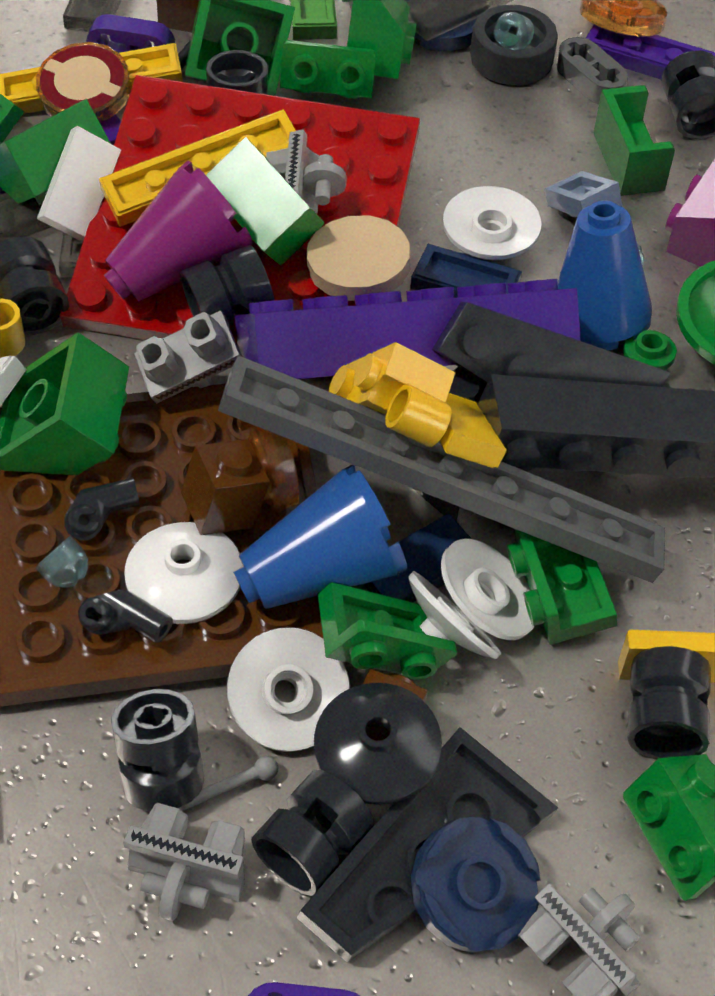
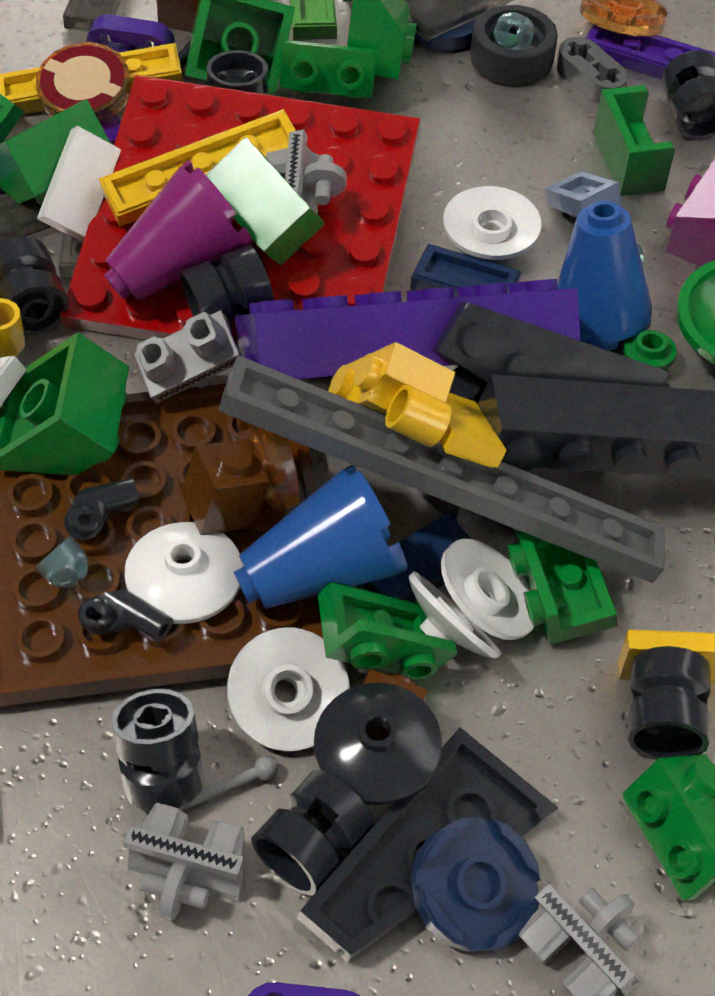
tan tile [307,215,410,301] -> none

